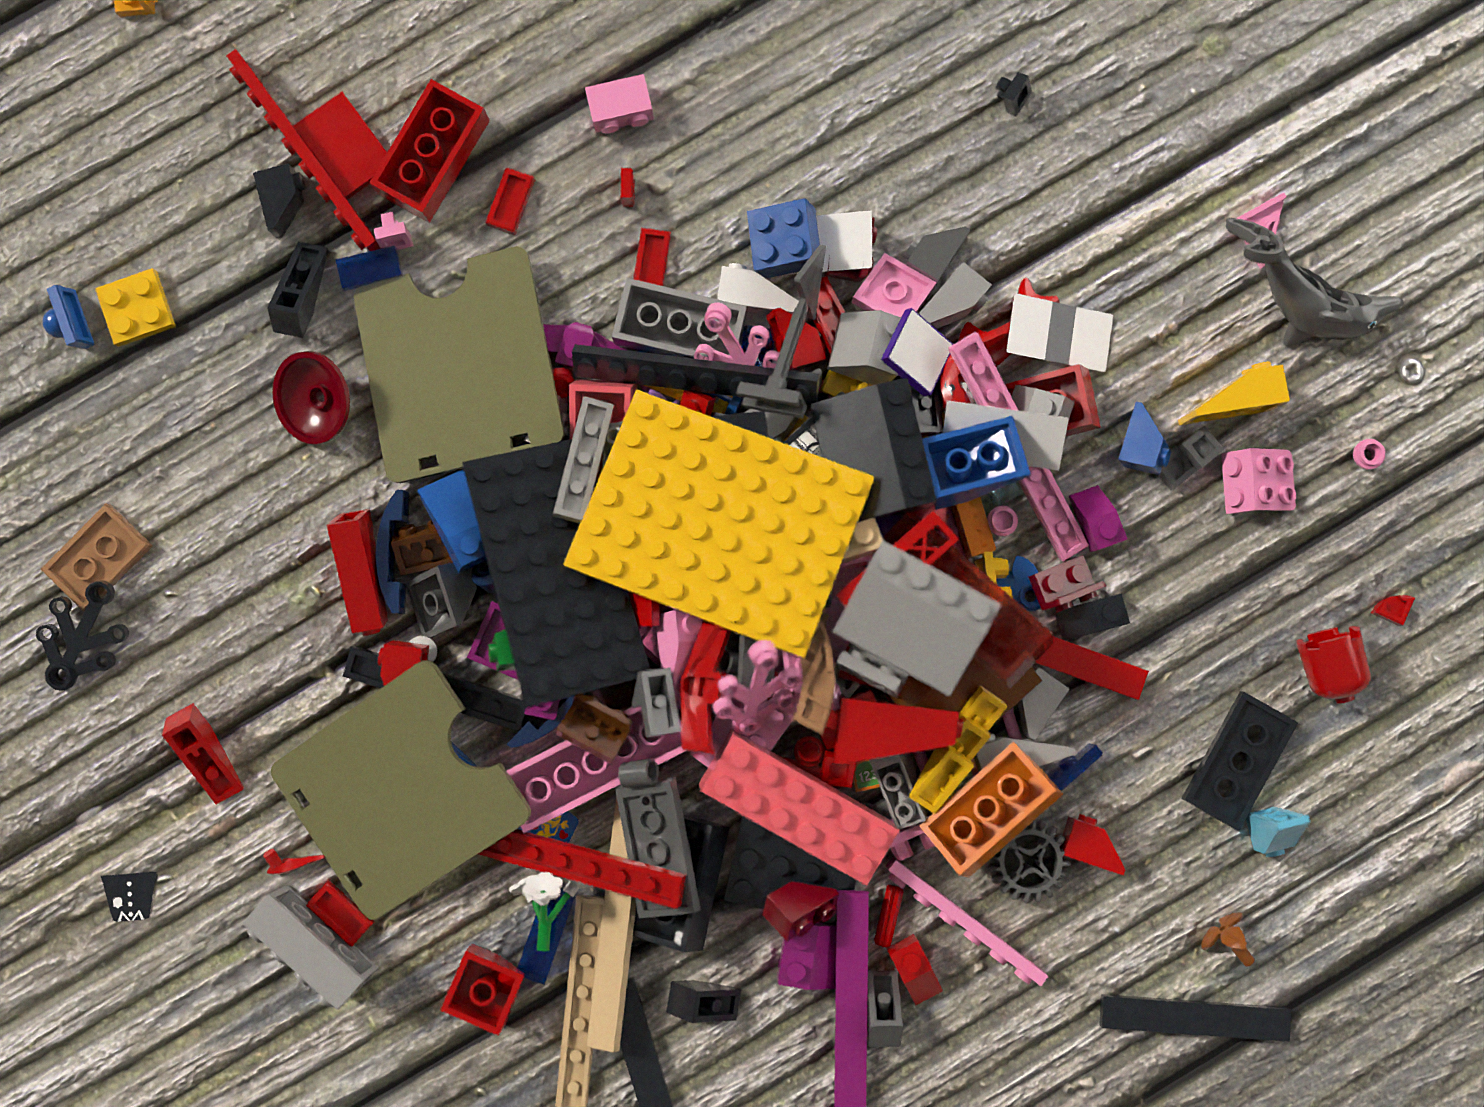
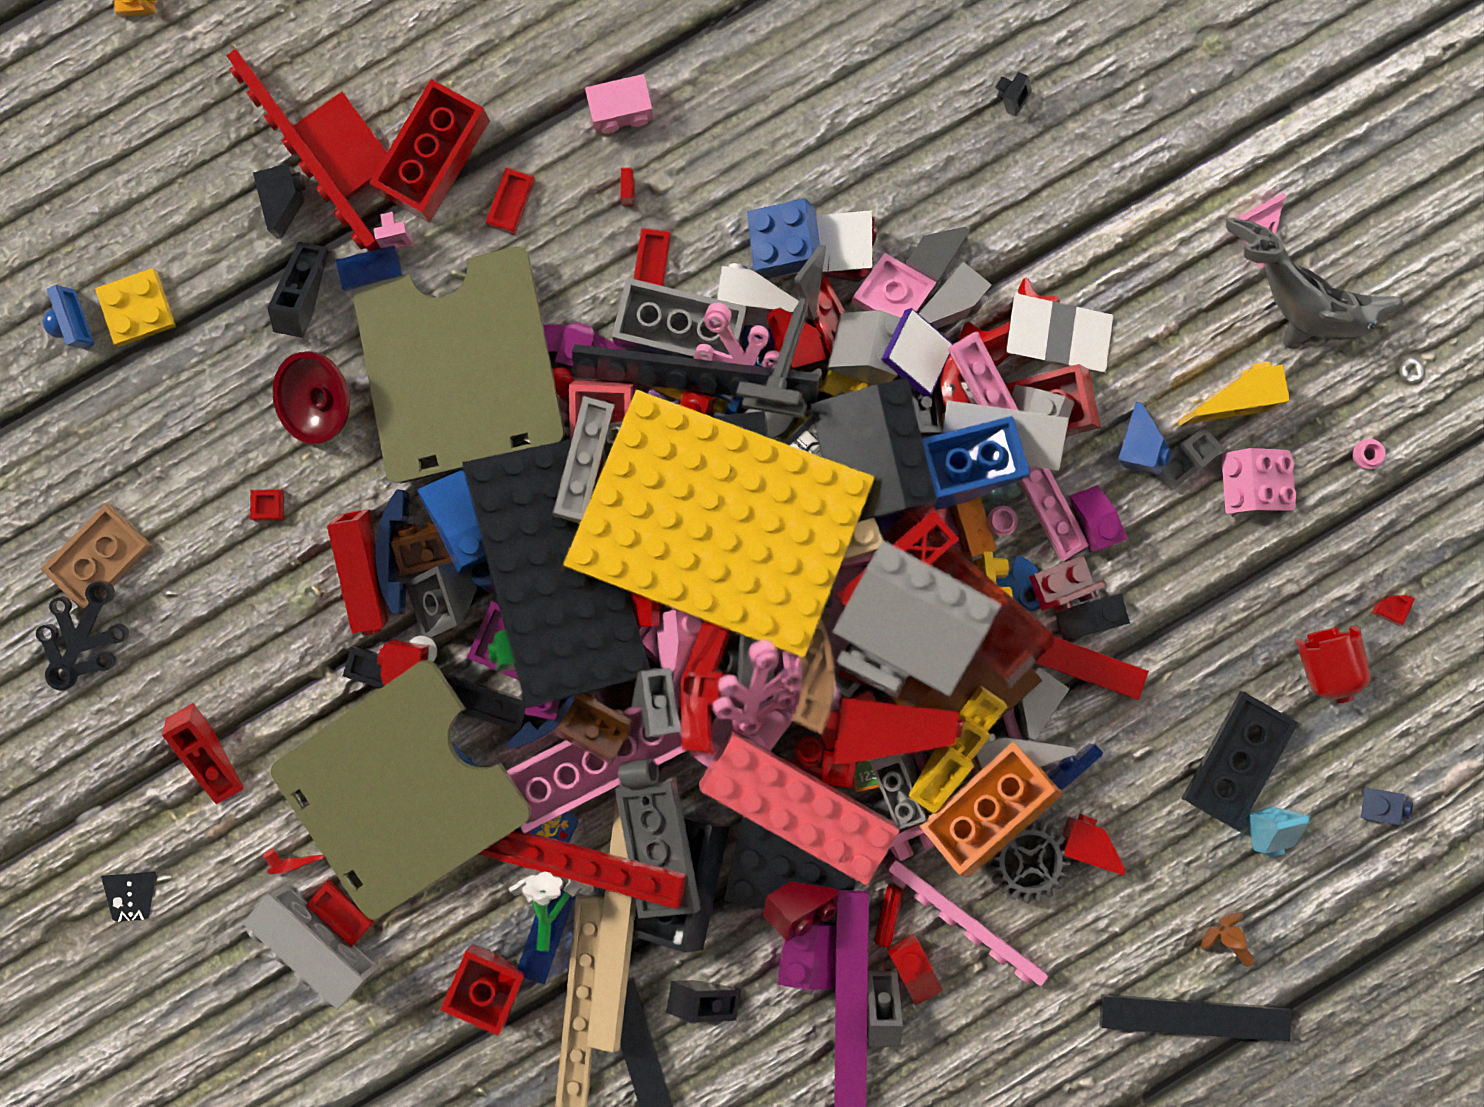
none -> red tile [250,489,284,521]
none -> dark blue bracket [1361,787,1413,825]

